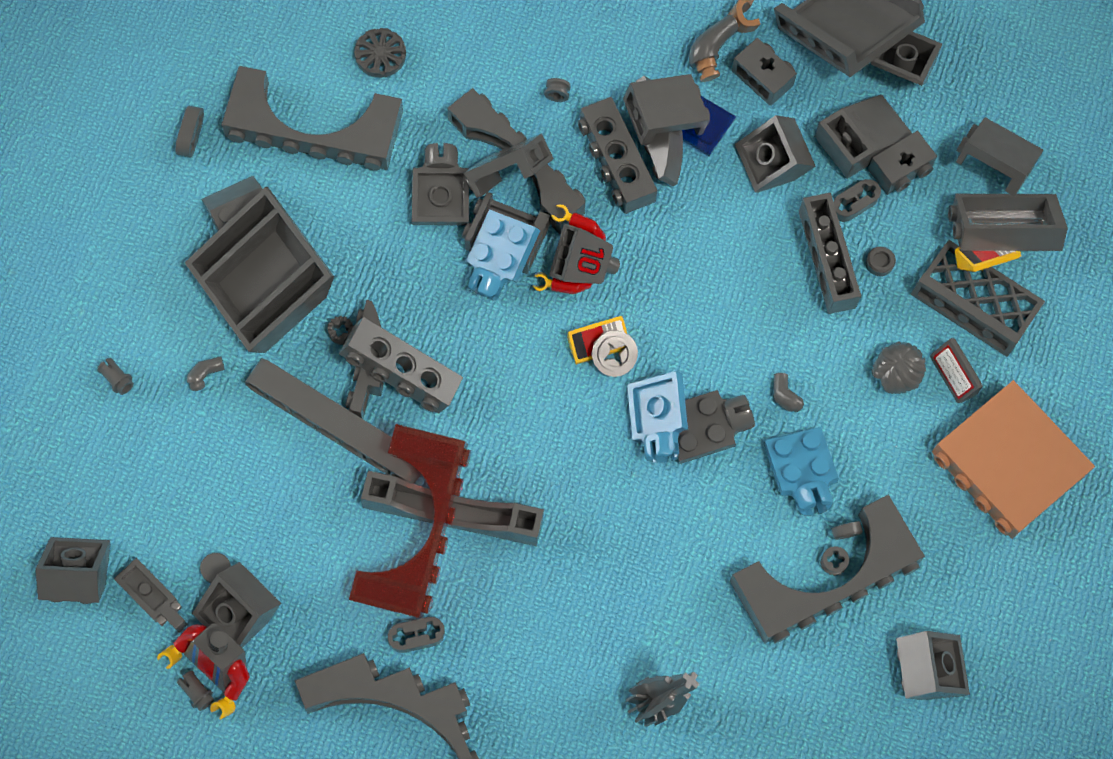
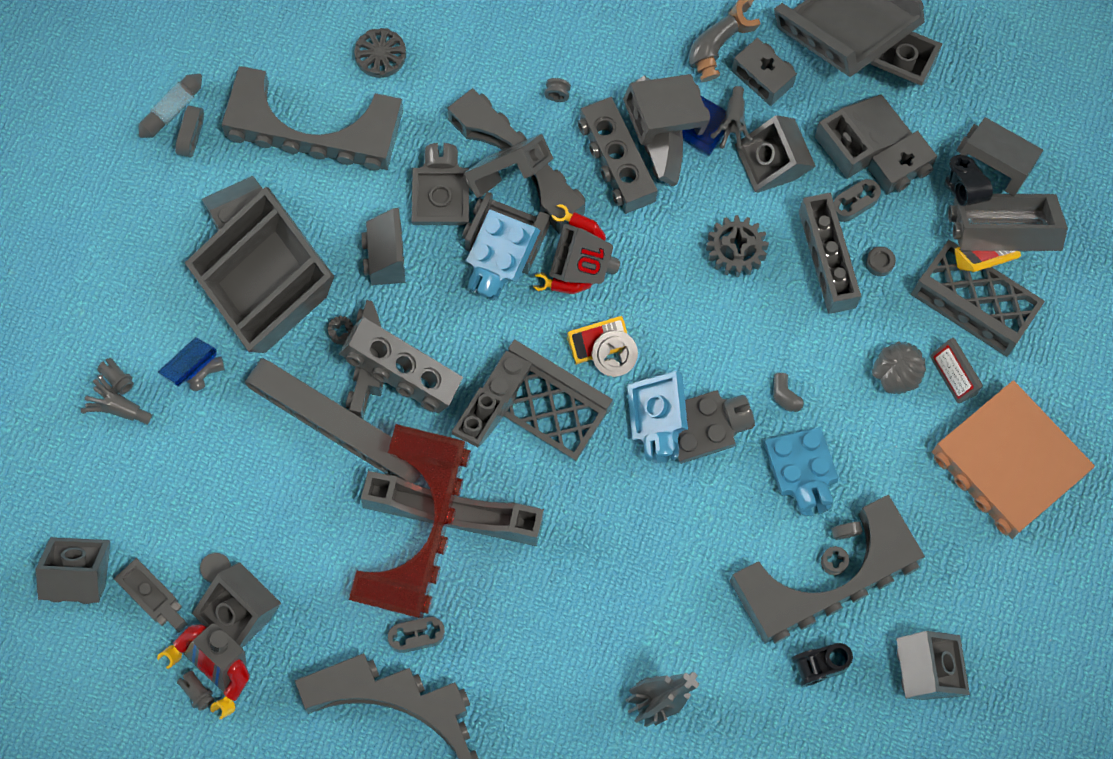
none -> dark grey piece [81,374,153,425]
none -> piece [138,74,202,138]
none -> clear blue piece [158,337,217,387]
none -> dark grey slope [361,208,406,285]
none -> dark grey slope [452,351,532,447]
none -> dark grey fence [504,339,614,461]
none -> dark grey gear [706,215,769,277]
none -> dark grey piece [711,86,753,150]
none -> black piece [791,643,853,687]
none -> black piece [945,155,993,206]

